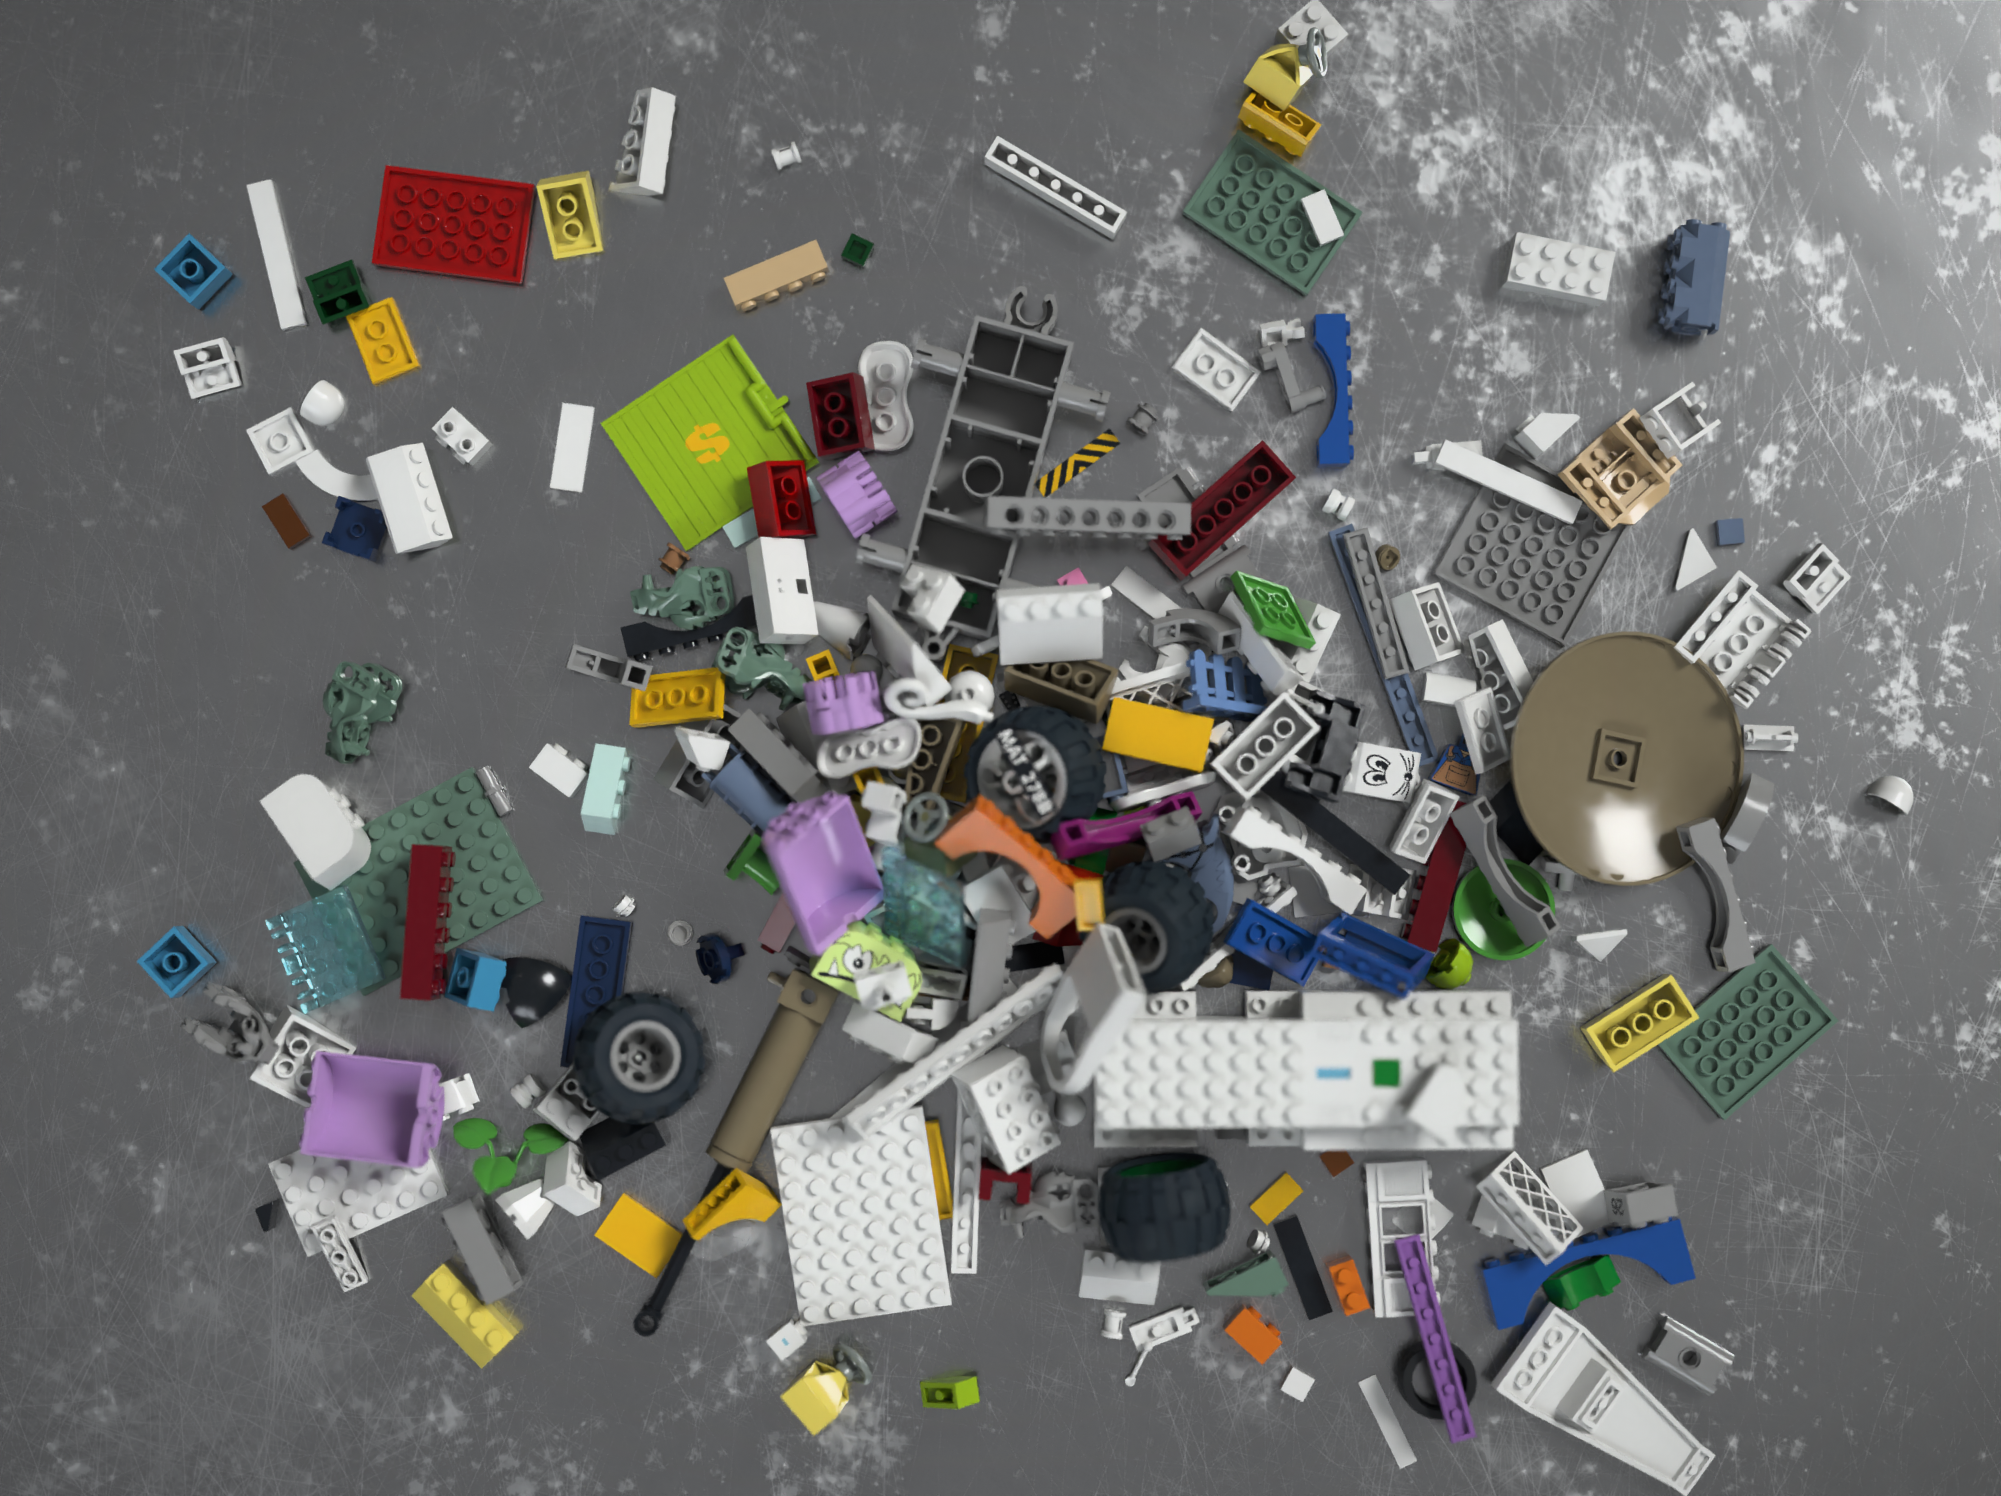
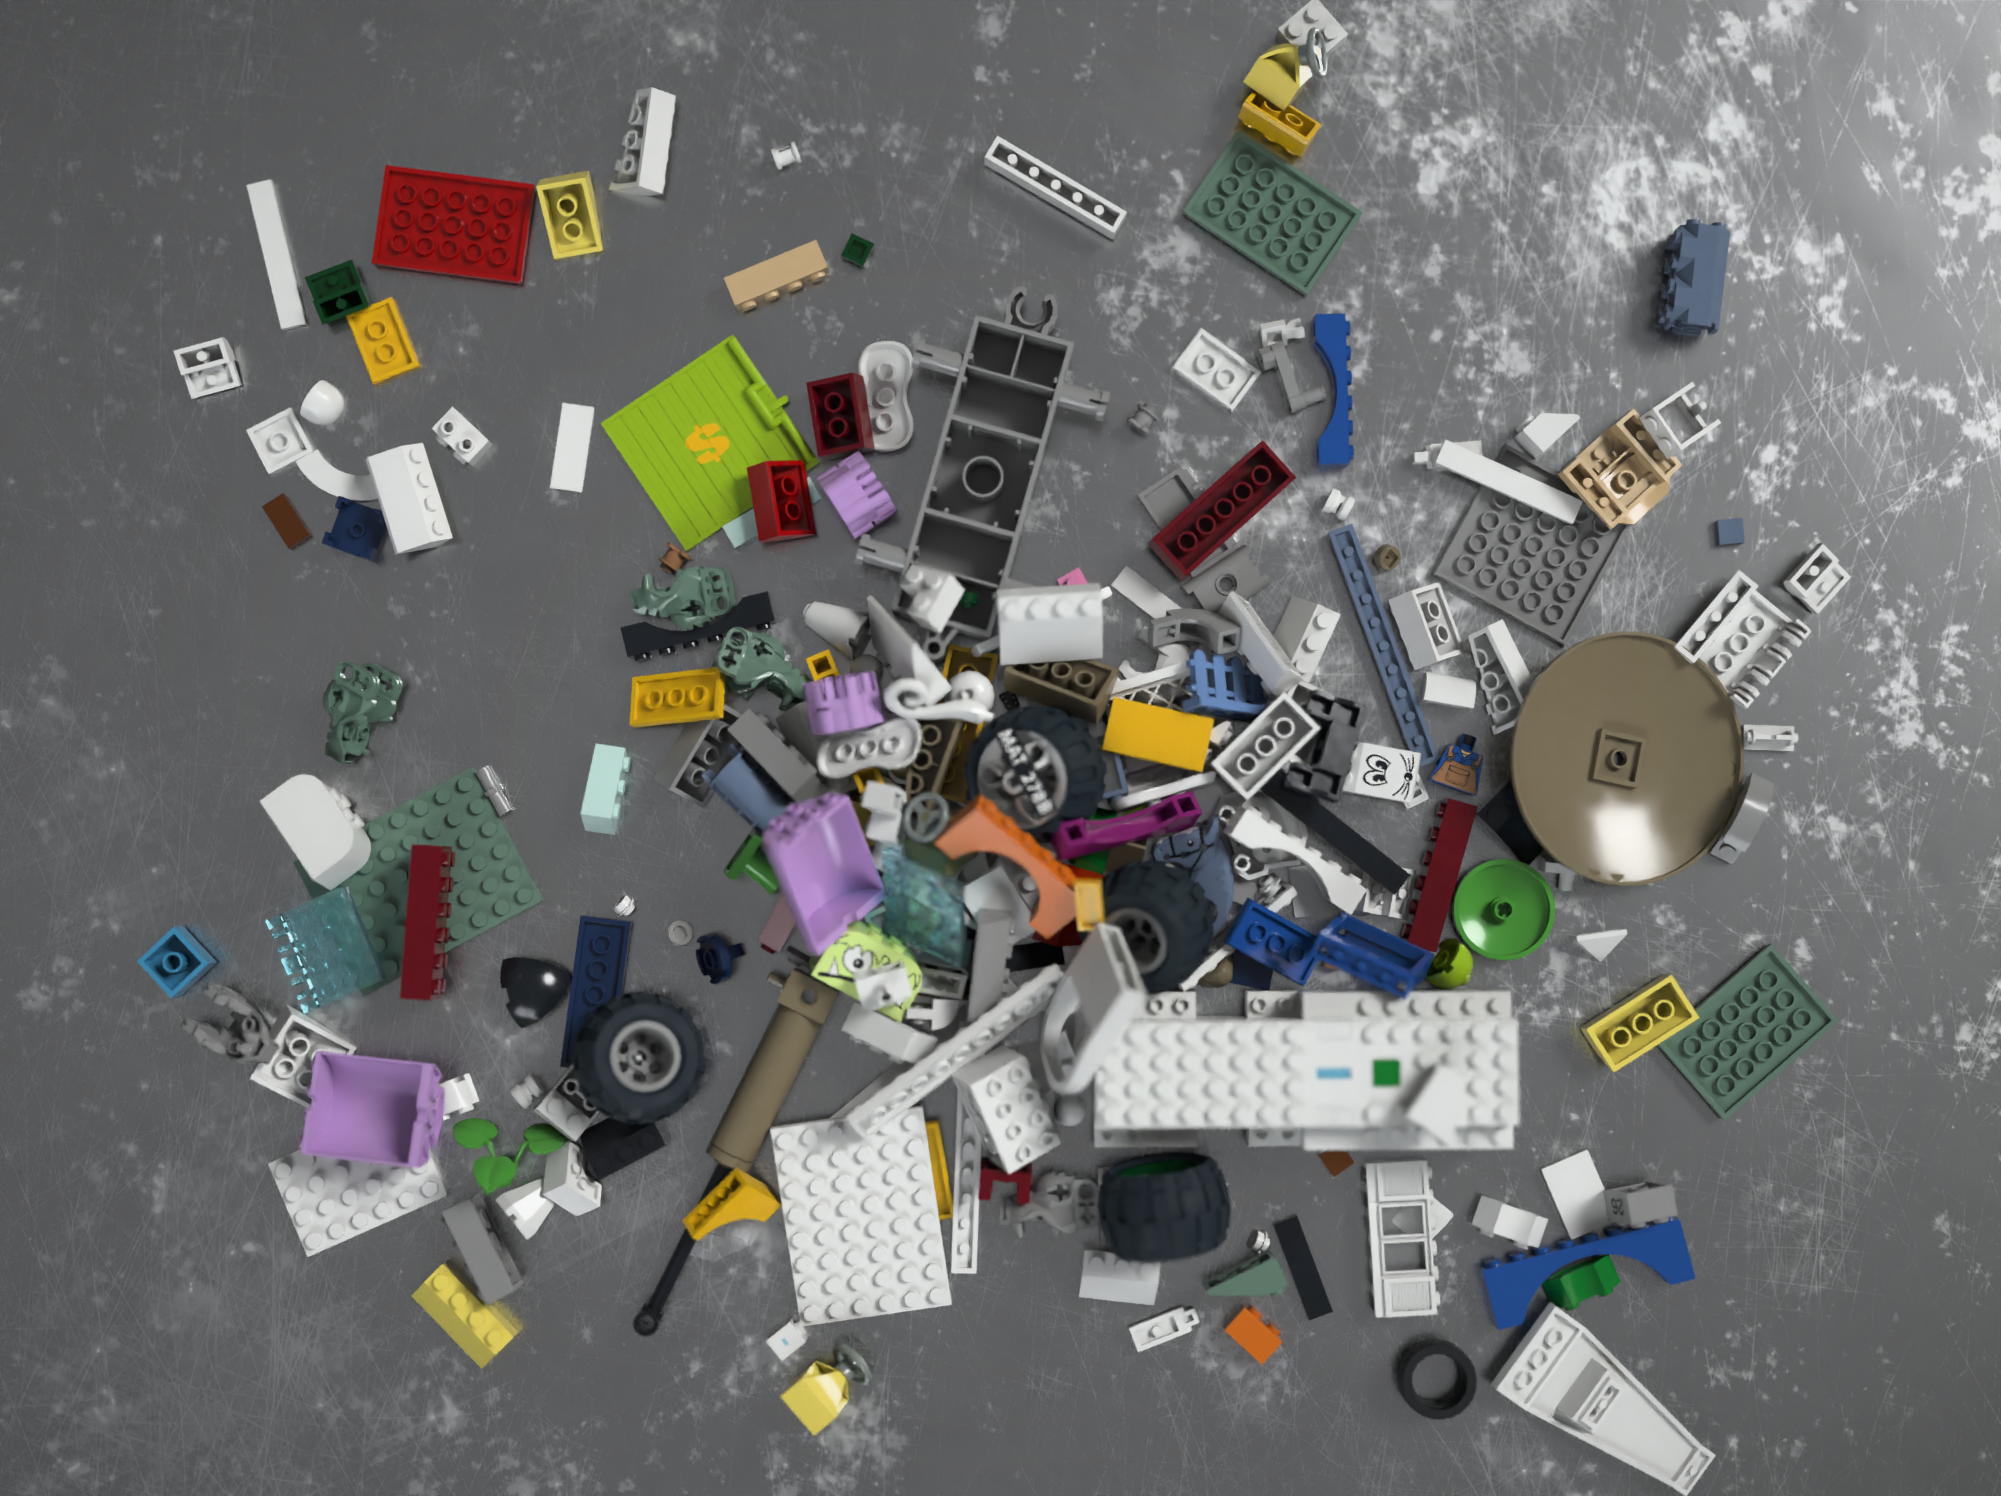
dark azure brick [154,234,233,310] -> none
black slope [255,1199,279,1232] -> none
white tile [311,1214,369,1292] -> none
dark azure brick [444,948,507,1012] -> none
white brick [529,743,589,798] -> none
light grey arch [565,644,653,691] -> none
yellow tile [594,1192,683,1279] -> none
white slope [674,727,730,772] -> none
white brick [746,537,819,645] -> none
lime slope [920,1376,980,1409] -> none
light grey brick [984,496,1191,540] -> none
sticker [1035,428,1120,498] -> none
white bush [1100,1309,1126,1339] -> none
white hinge [1125,1341,1153,1386] -> none
light grey brick [1140,807,1202,862] -> none
light grey plate [1216,1127,1244,1139] -> none
bright green plate [1230,571,1316,649] -> none
yellow tile [1249,1171,1304,1225] -> none
white tile [1280,1366,1315,1402] -> none
white hinge [1285,689,1324,714] -> none
white tile [1301,189,1344,246] -> none
orange brick [1325,1255,1370,1316] -> none
light grey tile [1342,527,1410,680] -> none
white sticker [1358,1375,1417,1469] -> none
white slope [1389,779,1460,864] -> none
medium lavender tile [1394,1234,1476,1443] -> none
light grey arch [1450,794,1561,947] -> none
white tile [1454,687,1510,774] -> none
white fence [1476,1151,1584,1265] -> none
white brick [1502,232,1616,307] -> none
light grey piece [1642,1316,1734,1396] -> none
white tile [1673,528,1717,592] -> none
light grey arch [1676,817,1755,973] -> none
white helmet [1867,775,1914,816] -> none

